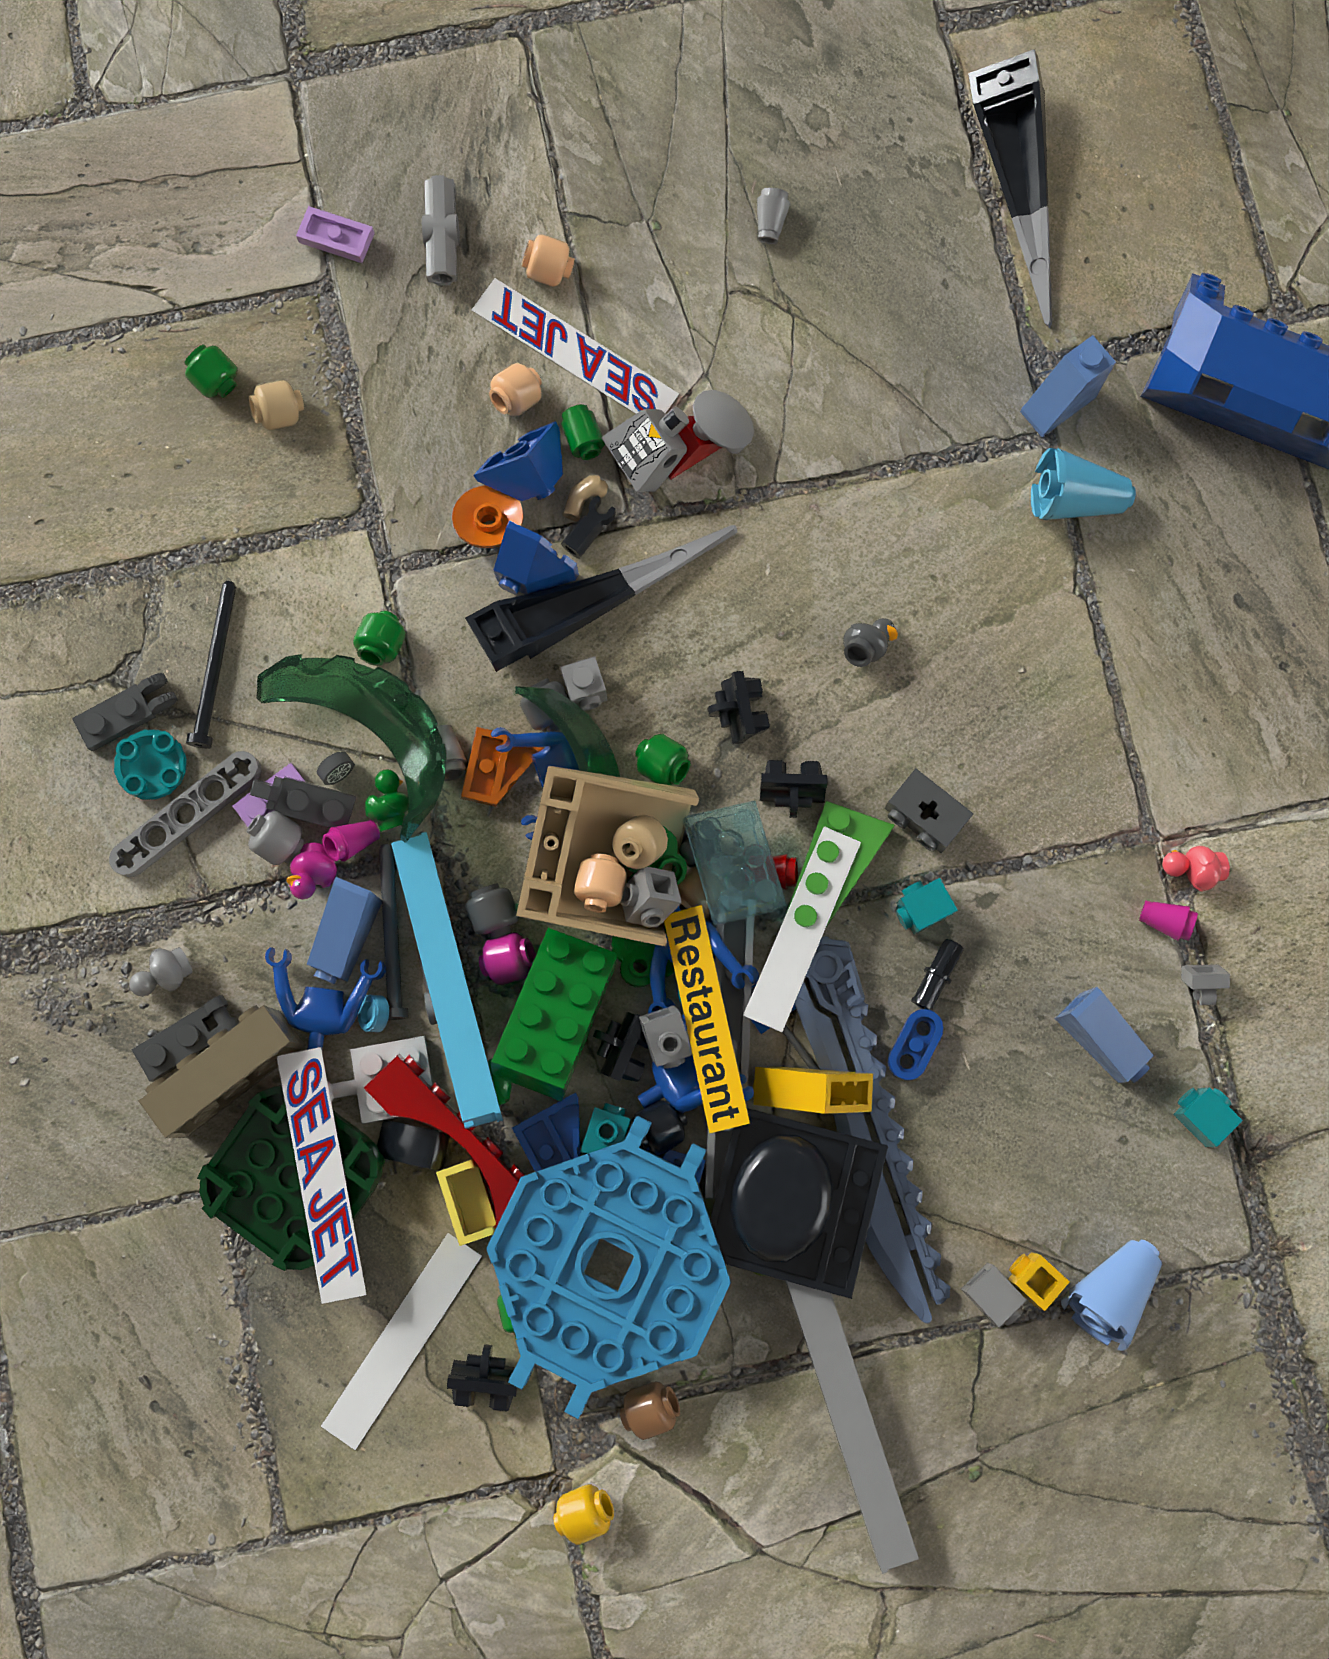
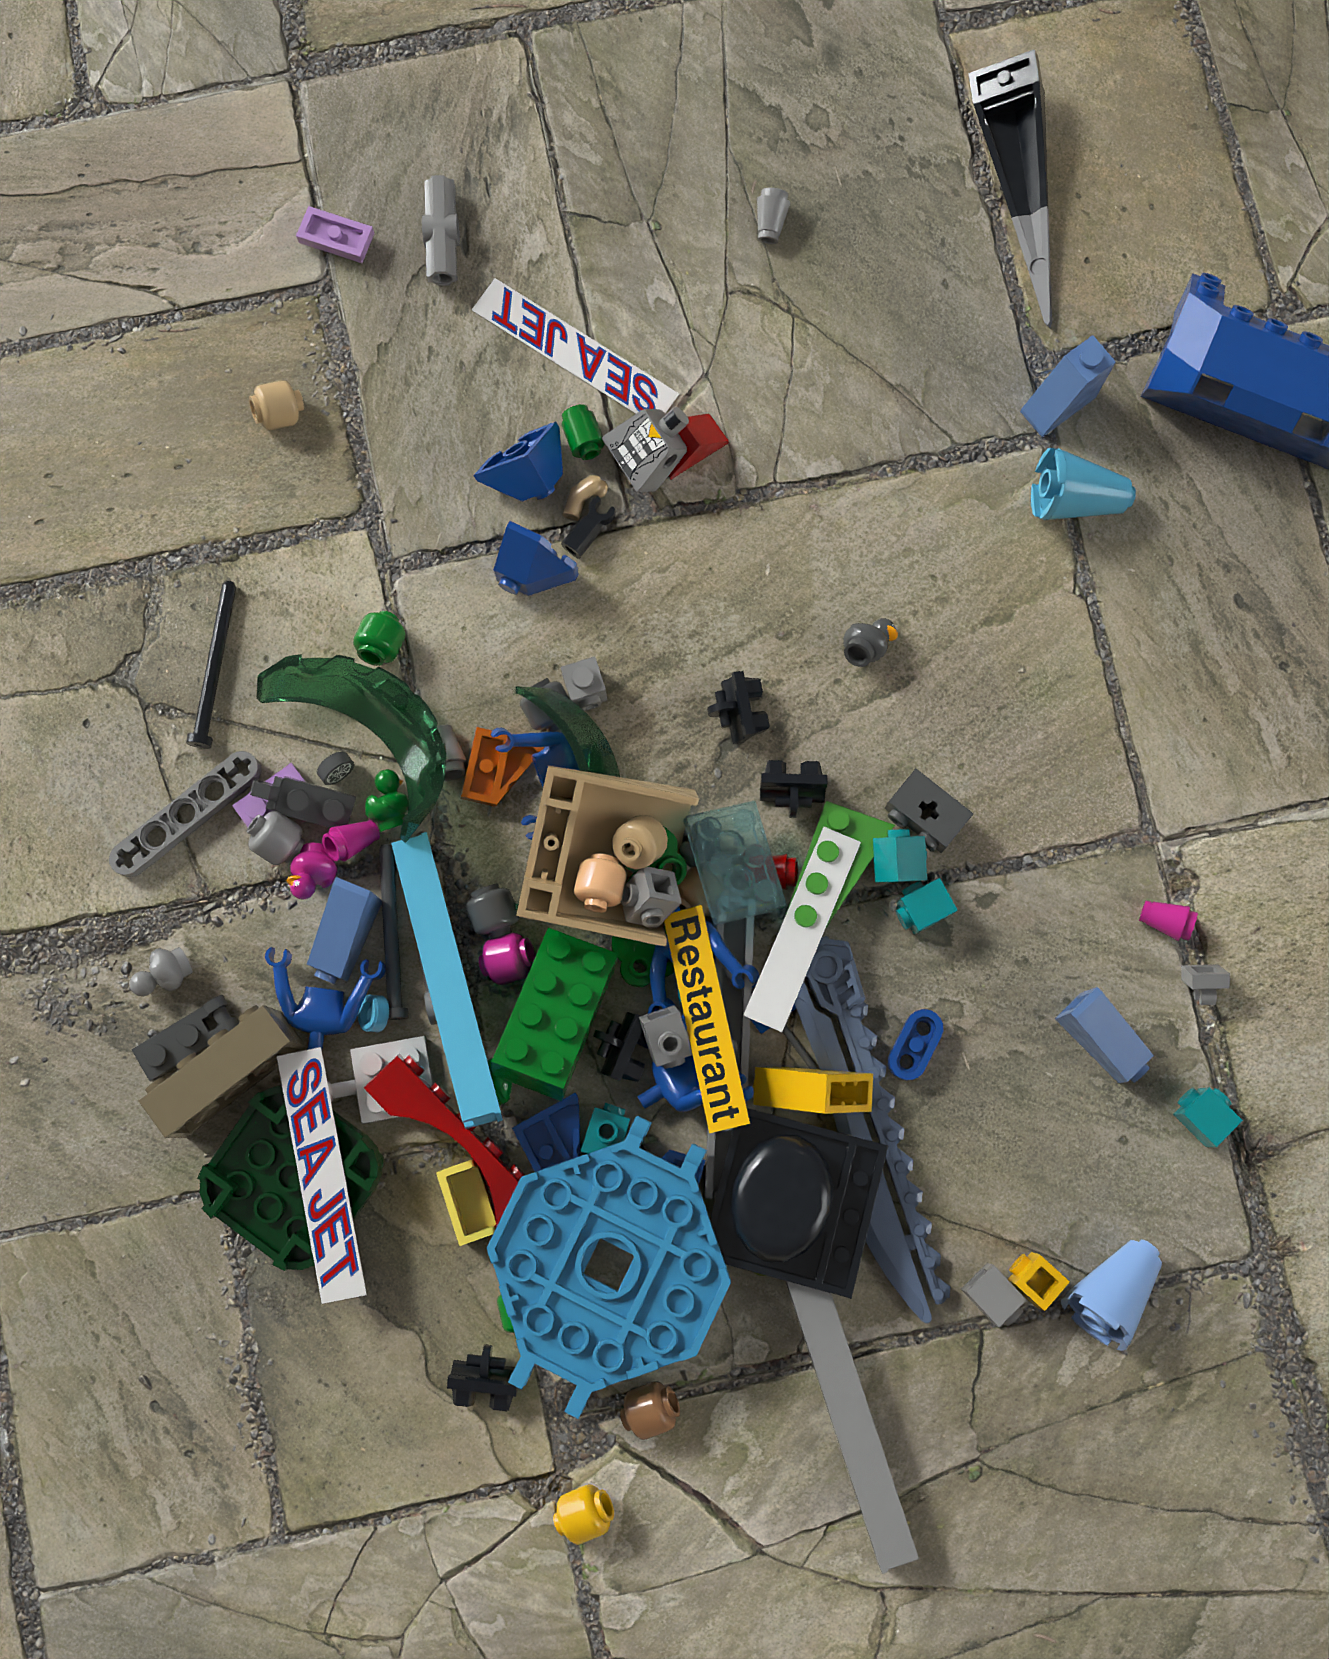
dark grey hinge [72,673,178,751] -> none
teal dish [114,730,187,800] -> none
green head [184,344,238,398] -> none
white sticker [321,1233,482,1450] -> none
black panel [377,1120,450,1171] -> none
orange dish [452,485,523,548] -> none
black plate [465,525,737,672] -> none
light nougat head [489,363,542,416] -> none
light nougat head [521,234,575,287] -> none
black head [629,1100,688,1156] -> none
green head [635,734,691,786] -> none
light grey dish [693,390,754,454] -> none
black axle [911,939,964,1011] -> none
coral animal [1162,846,1230,892] -> none
none -> teal brick [873,829,927,882]

